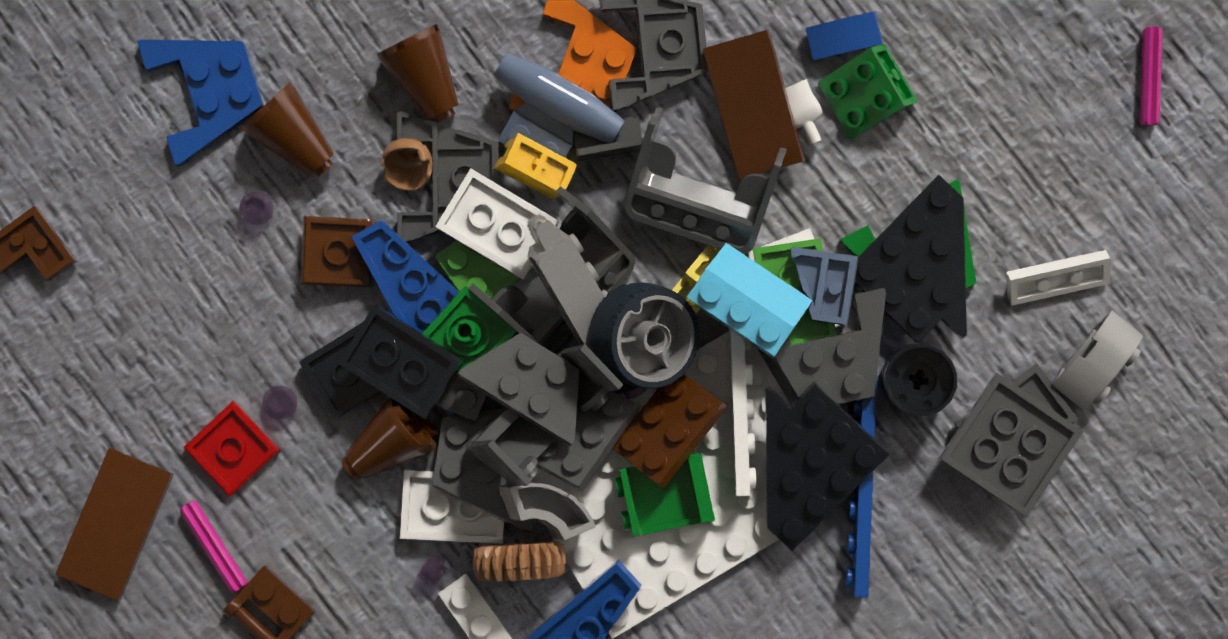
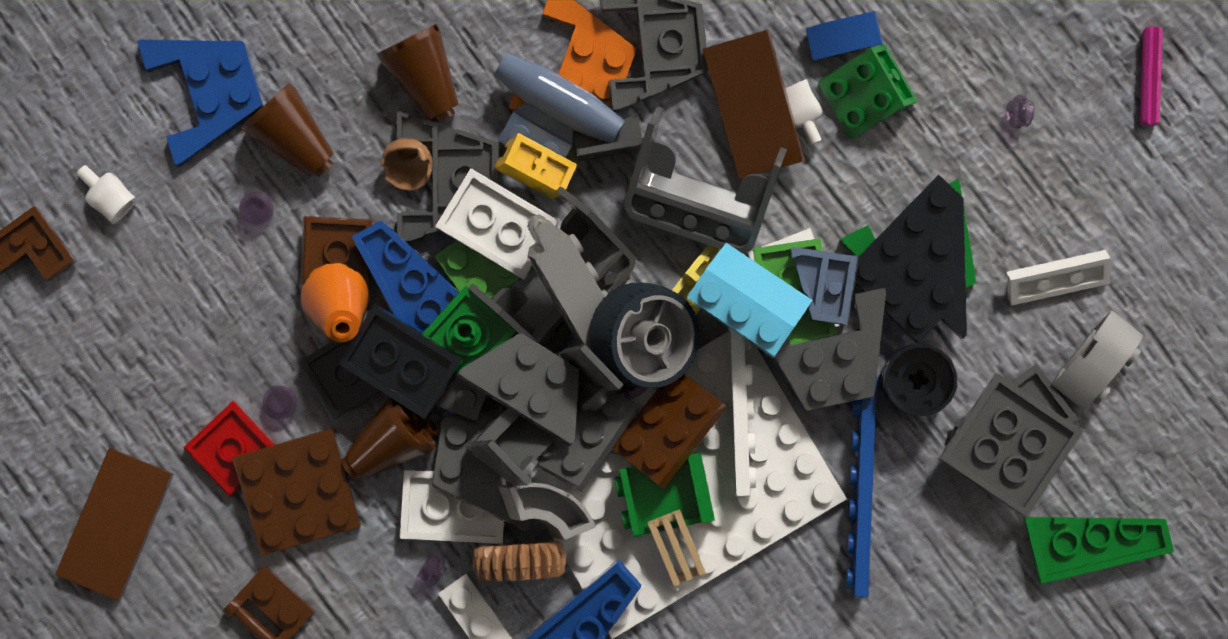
dark pink axle [180,501,248,593] -> none
black wing [765,382,890,551] -> none
none -> white piece [76,165,137,224]
none -> reddish brown plate [232,428,361,556]
none -> orange cone [301,263,369,342]
none -> tan tile [648,509,706,587]
none -> clear purple plate [1005,95,1035,129]
none -> green wing [1022,517,1174,584]

